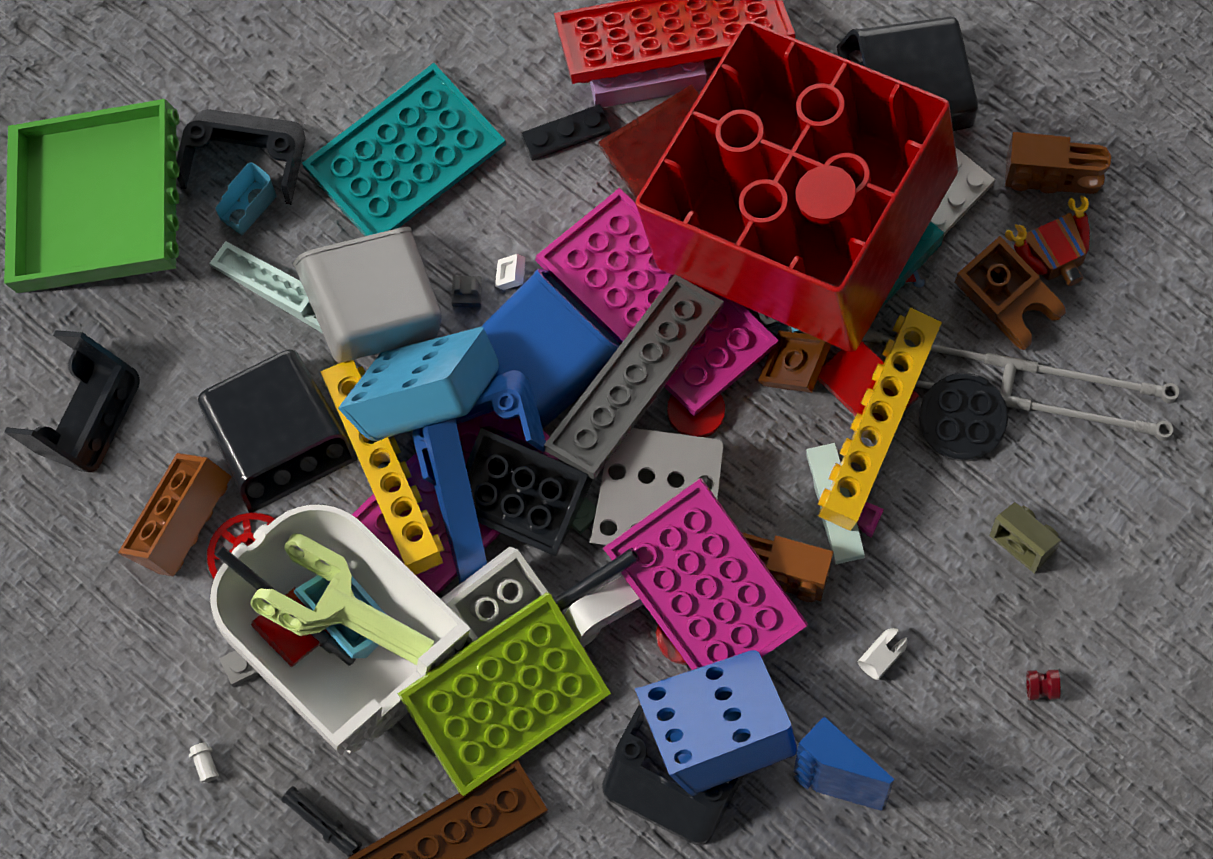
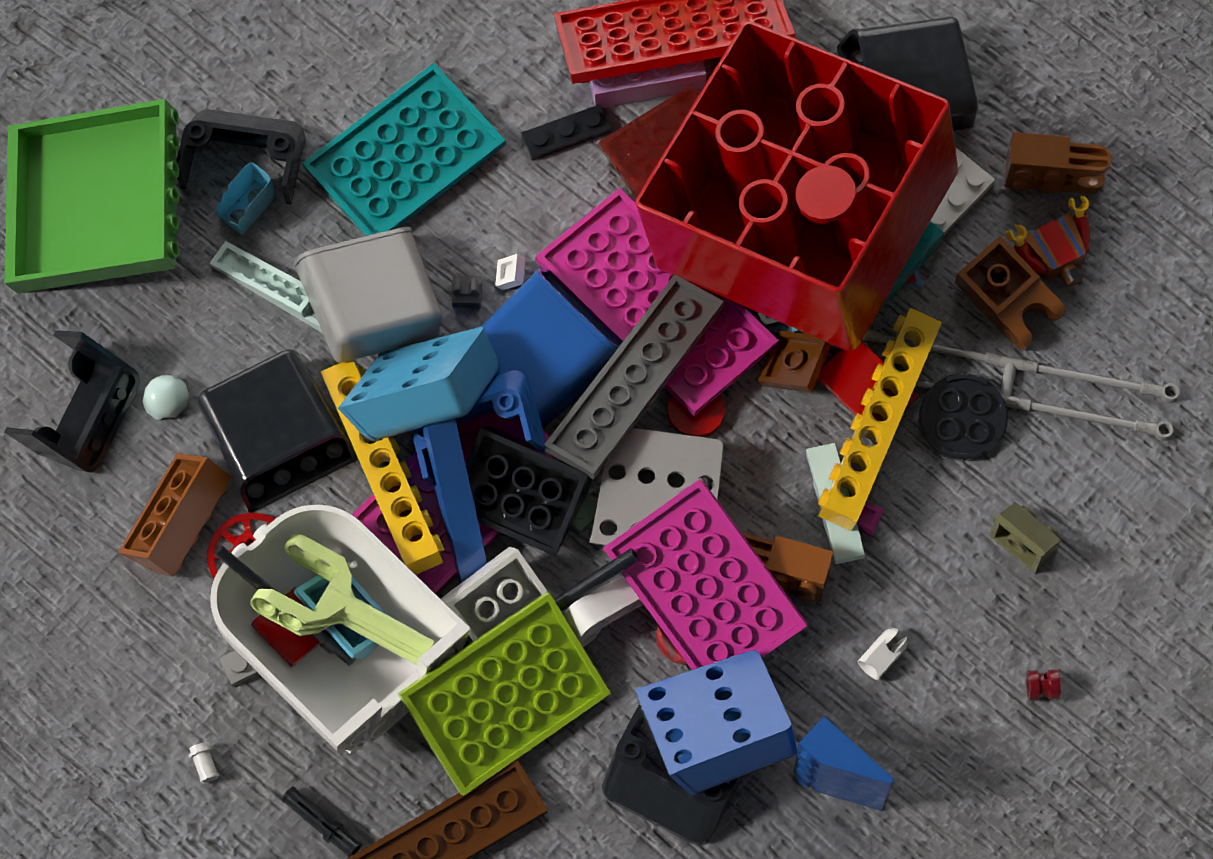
none -> light aqua hair [143,375,189,420]

